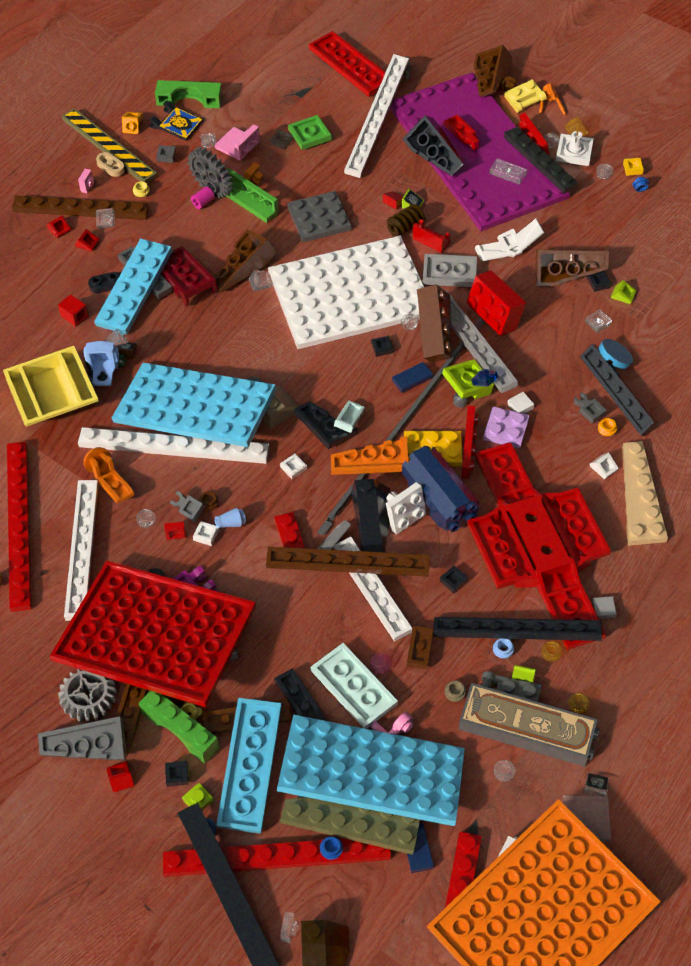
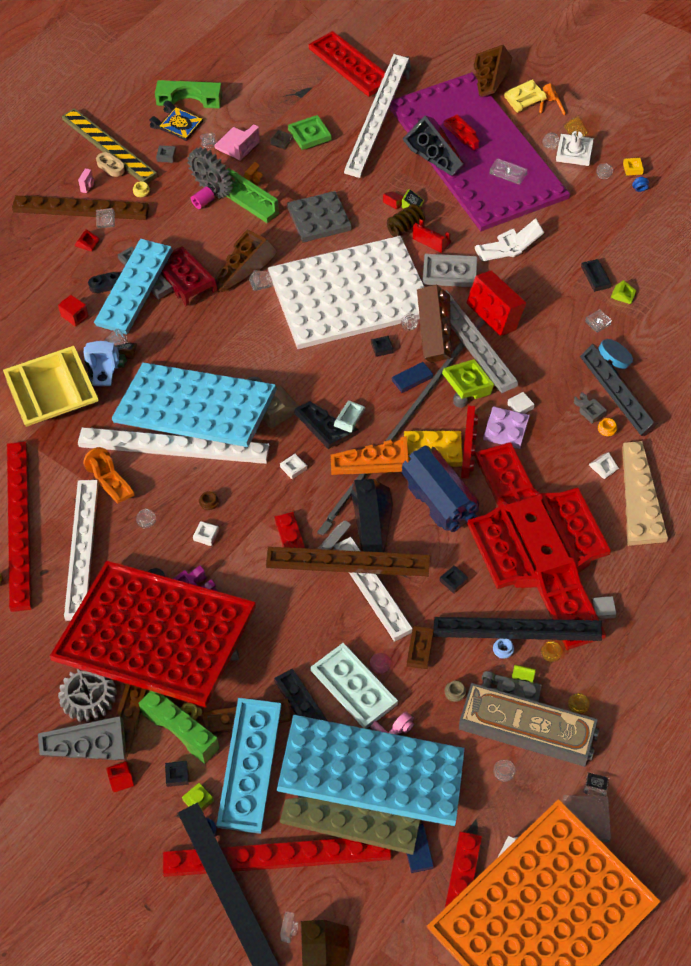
red slope [46,215,72,238] -> none
light orange bracket [122,112,143,134] -> none
red tile [164,521,186,540] -> none
dark grey plate [170,491,206,523] -> none
light blue cone [215,508,246,528] -> none
blue plate [320,837,343,860] -> none
white plate [386,482,427,535] -> none
clear blue plate [471,369,499,387] -> none
reddish brown plate [501,76,517,92] -> none
pearl dark grey plate [504,127,578,194] -> none
red plate [519,112,550,155] -> none
reddish brown wedge [535,249,609,286] -> none

